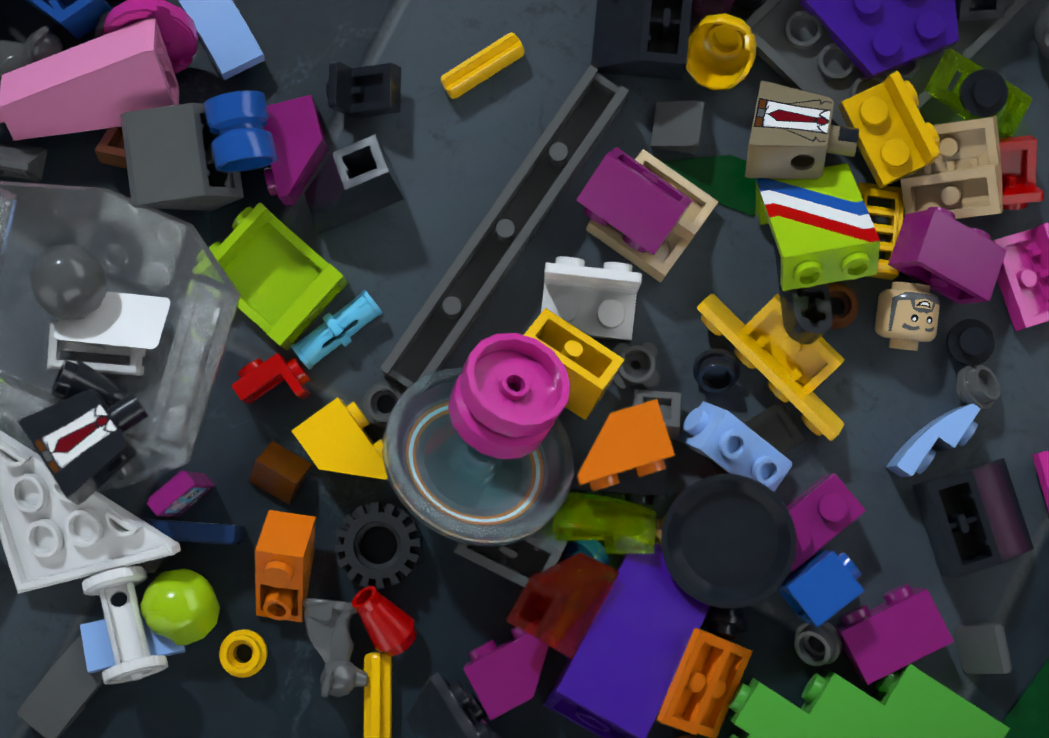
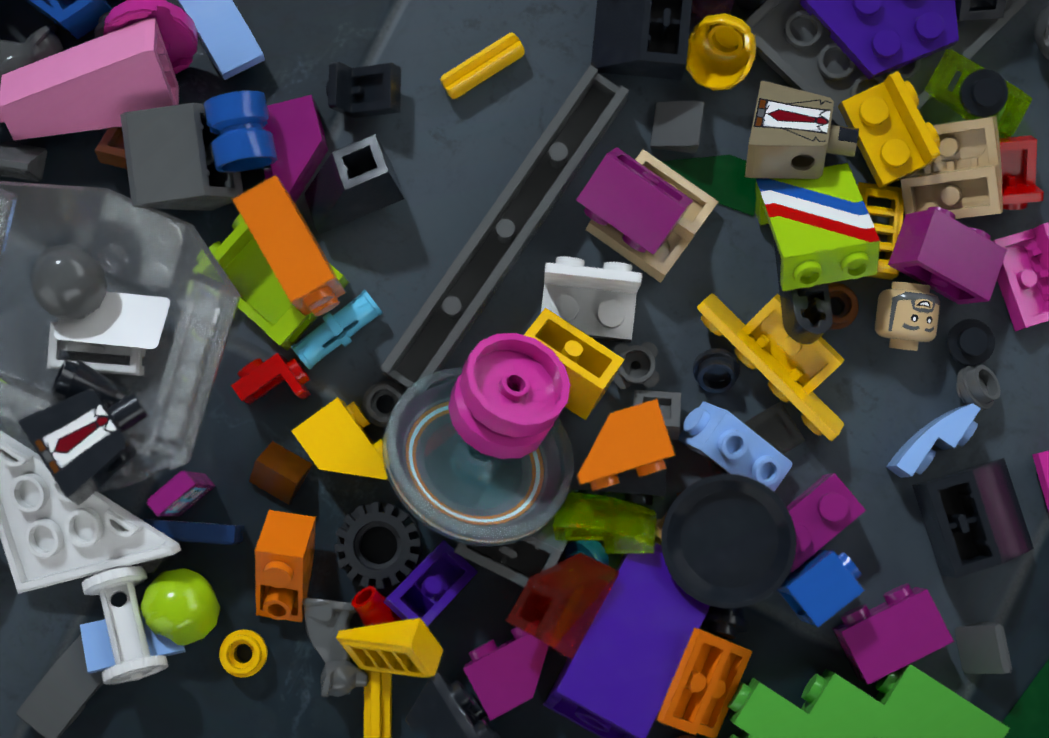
dark grey plate [795,621,842,666] -> none
none -> orange brick [232,175,346,317]
none -> yellow slope [336,618,443,677]
none -> dark purple slope [384,540,478,627]

